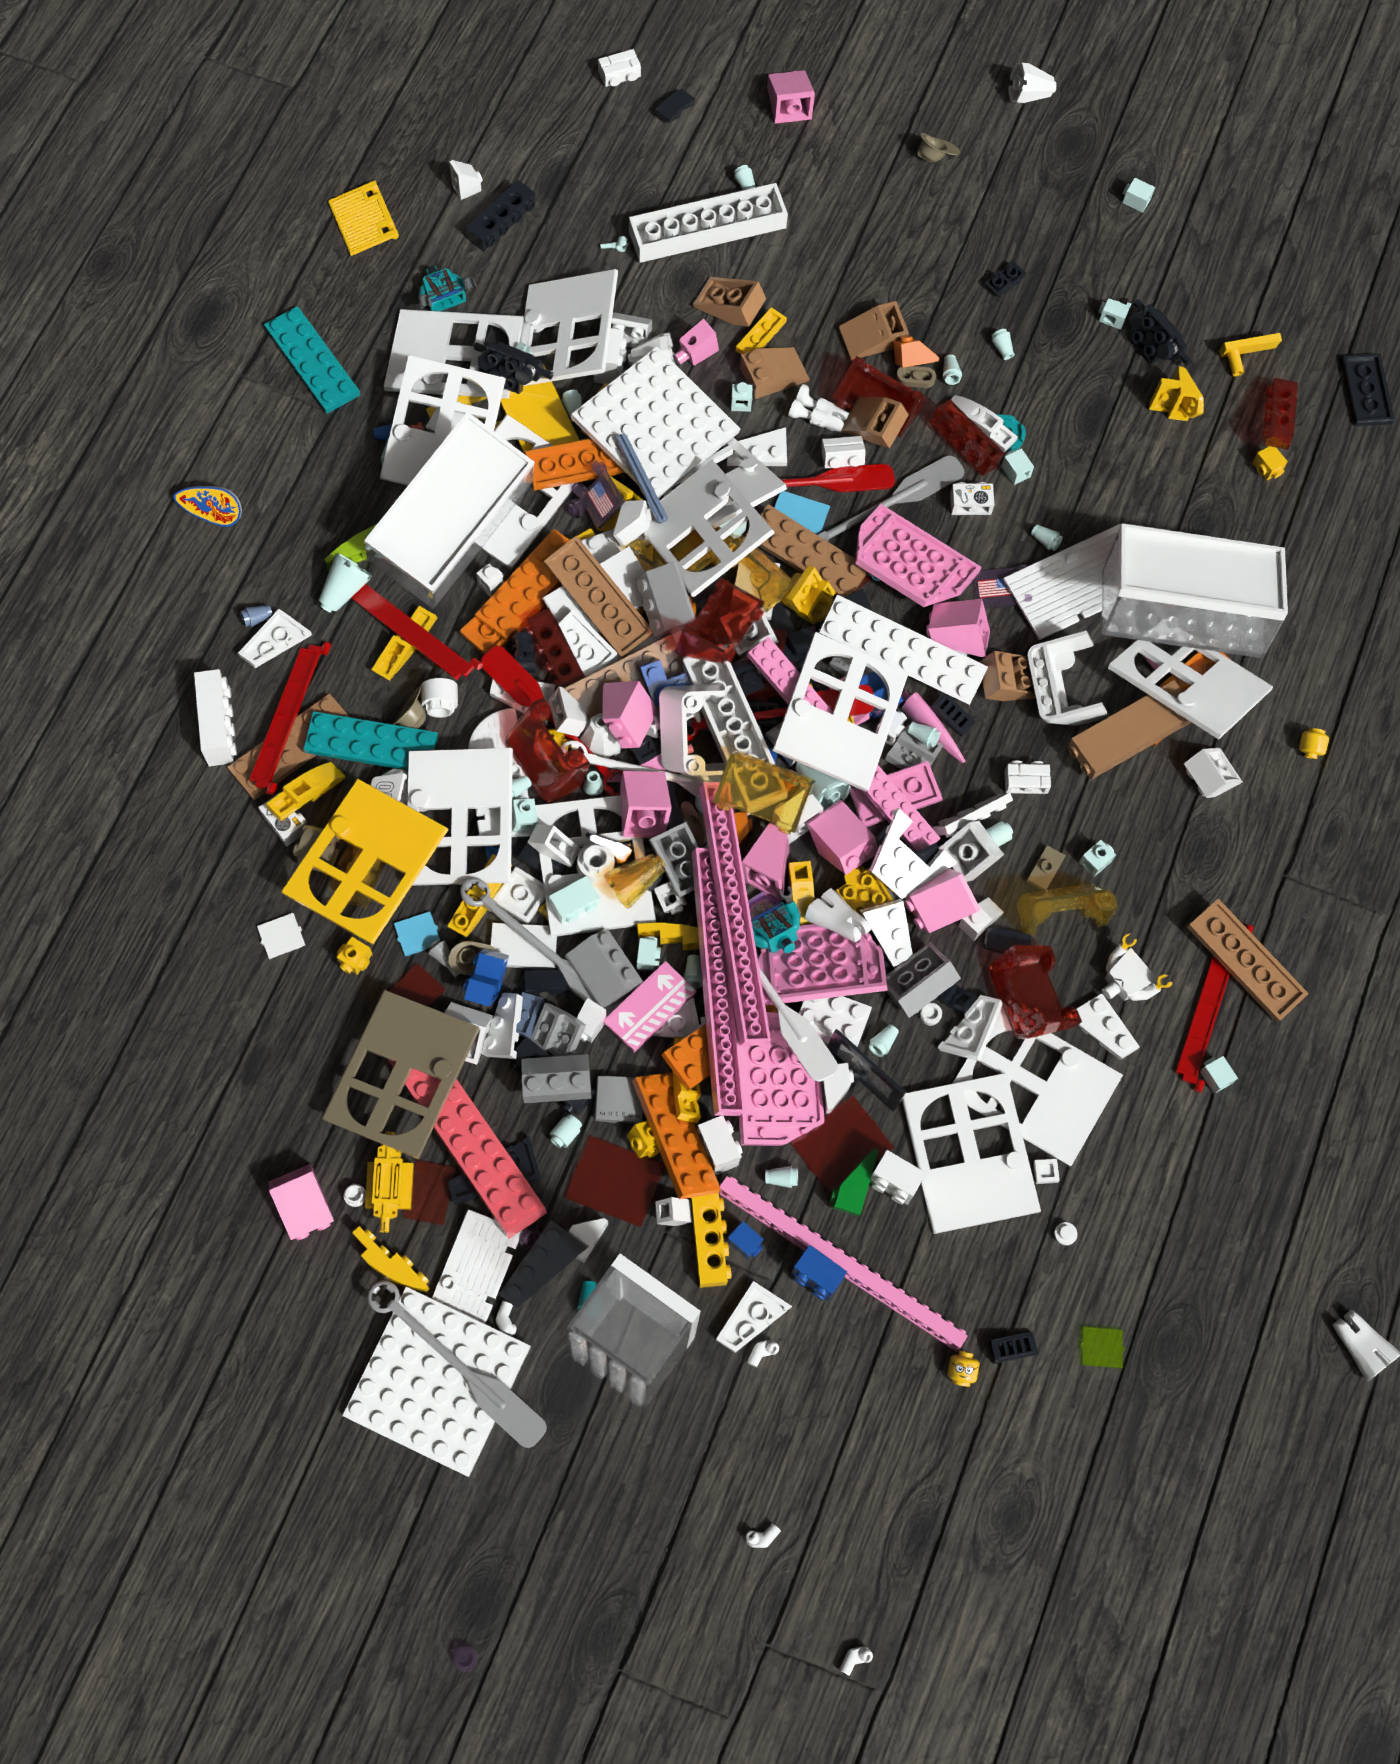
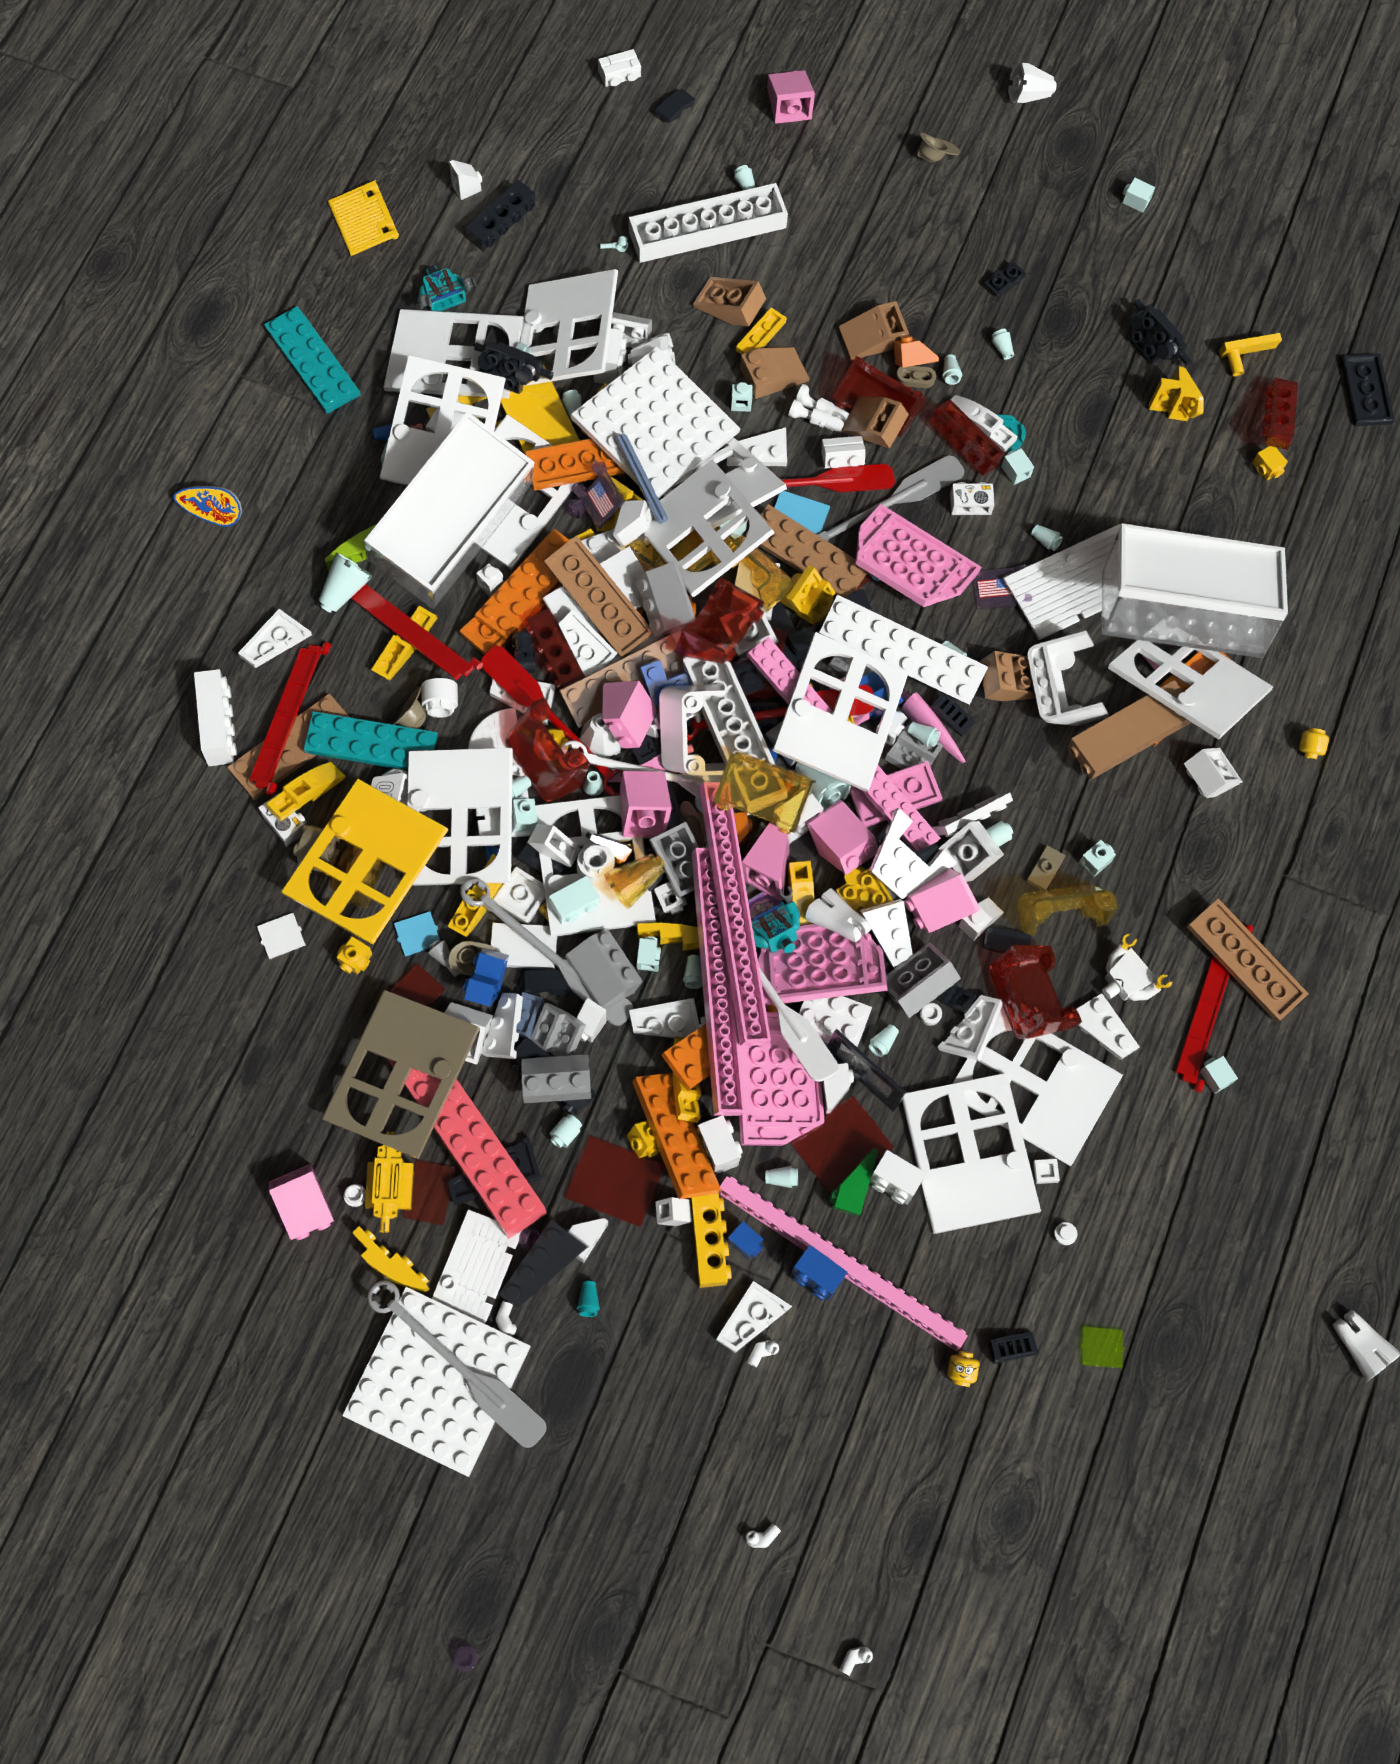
sand blue cone [240,605,273,627] -> none
white slope [549,687,588,736] -> none
clear piece [567,1254,701,1407] -> none
light grey slope [594,1076,643,1124] -> none
bright pink tile [603,961,697,1053] -> none
bright pink torso [673,319,719,365] -> none
bright pink slope [926,599,990,657] -> none
white brick [1005,761,1051,794] -> none
light aqua brick [1098,298,1131,330] -> none

